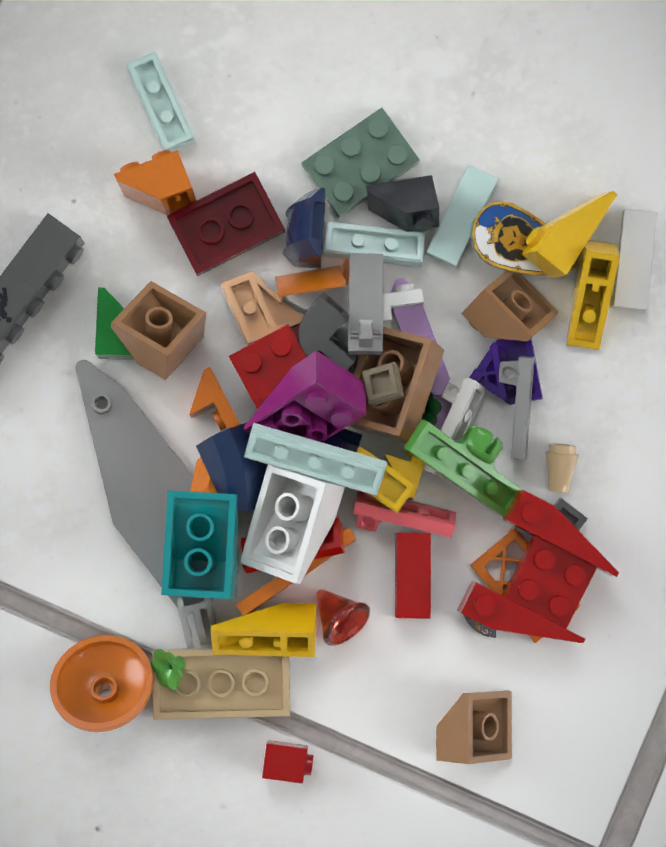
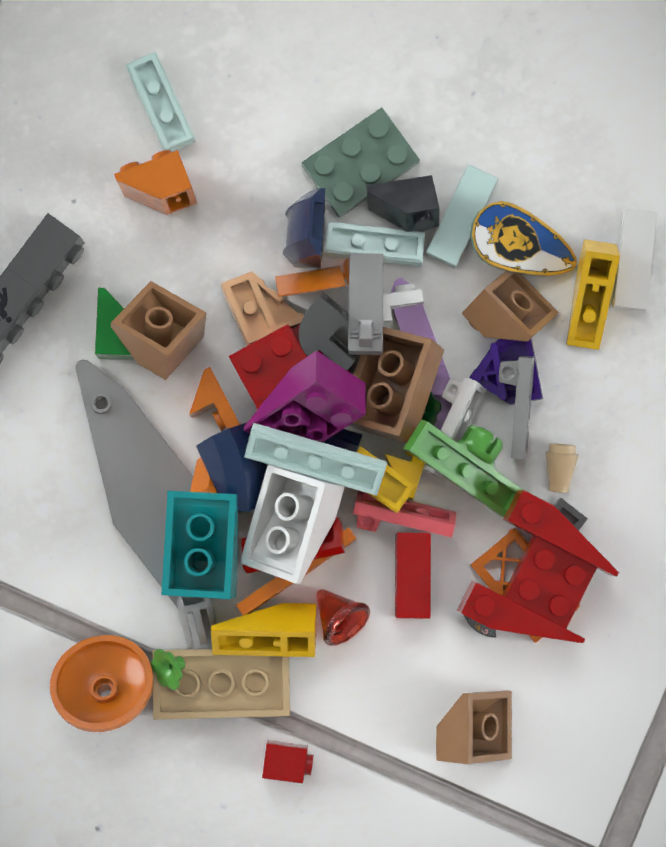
dark red plate [167,172,285,277] -> none
dark tan tile [362,362,404,406] -> none
yellow slope [522,191,618,278] -> none

